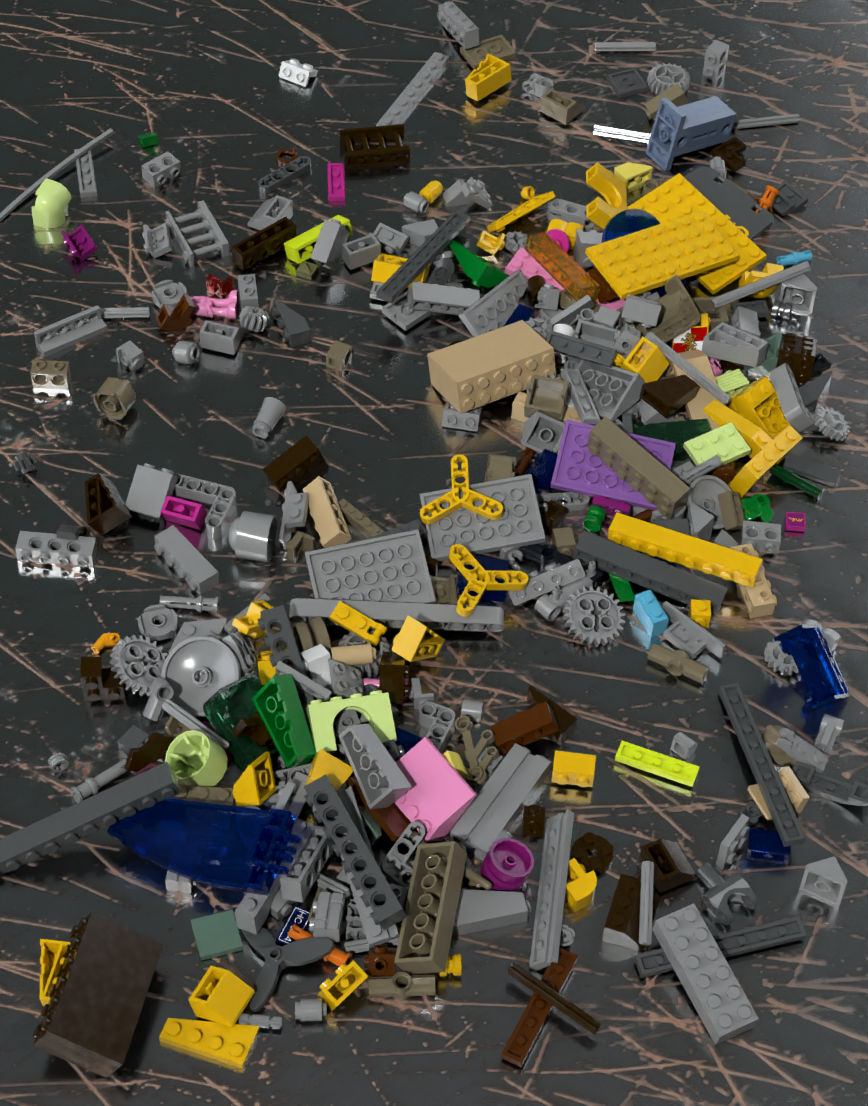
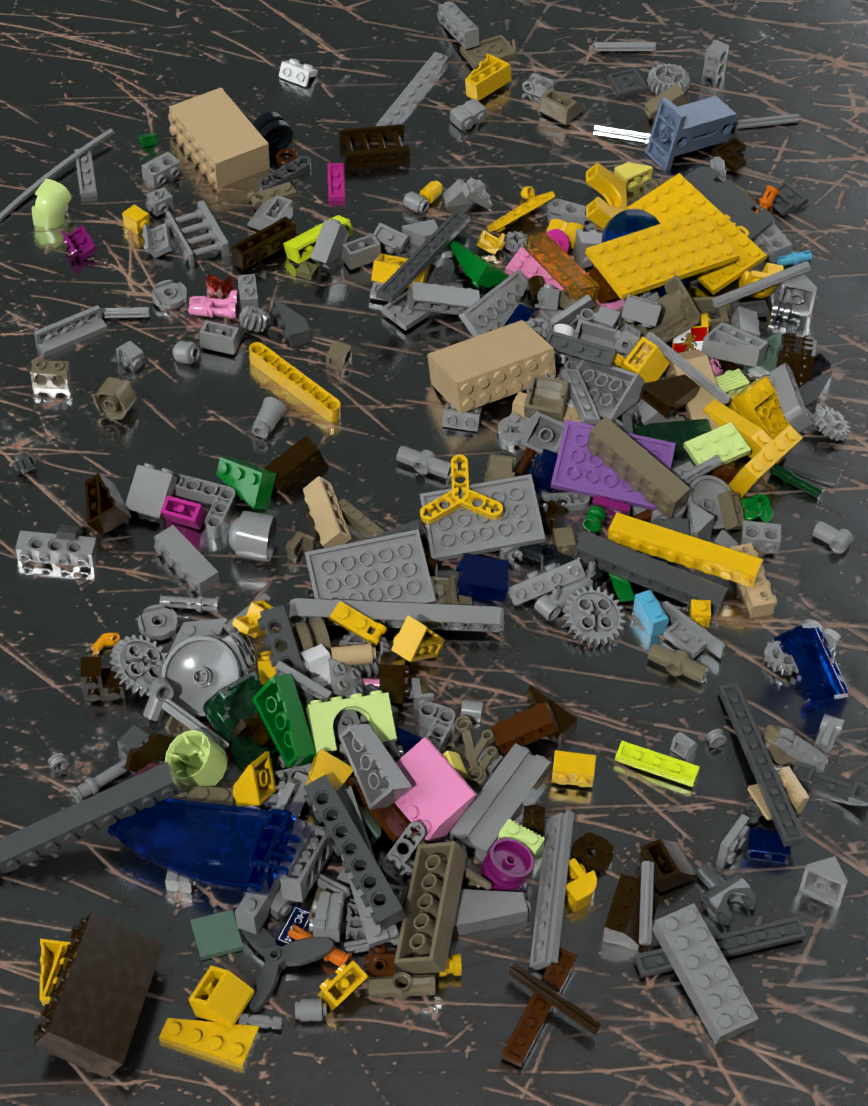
reddish brown brick [155,294,195,331] -> none
light grey bracket [278,481,309,550] -> none
yellow piece [449,544,528,617] -> none
light grey plate [560,925,575,946] -> none
tile [785,512,805,532] -> none
none -> yellow brick [122,204,150,235]
none -> light grey brick [146,187,174,216]
none -> tan brick [168,88,270,189]
none -> green wedge [216,457,277,509]
none -> dark tan plate [247,182,297,209]
none -> yellow beam [249,342,341,422]
none -> black wheel [252,112,293,155]
none -> light grey piece [396,446,451,479]
none -> light grey brick [450,99,487,131]
none -> light grey plate [497,413,528,447]
none -> yellowish green brick [498,819,545,865]
none -> light grey bush [706,729,727,748]
none -> light grey brick [755,223,792,263]
none -> light grey piece [812,521,854,554]

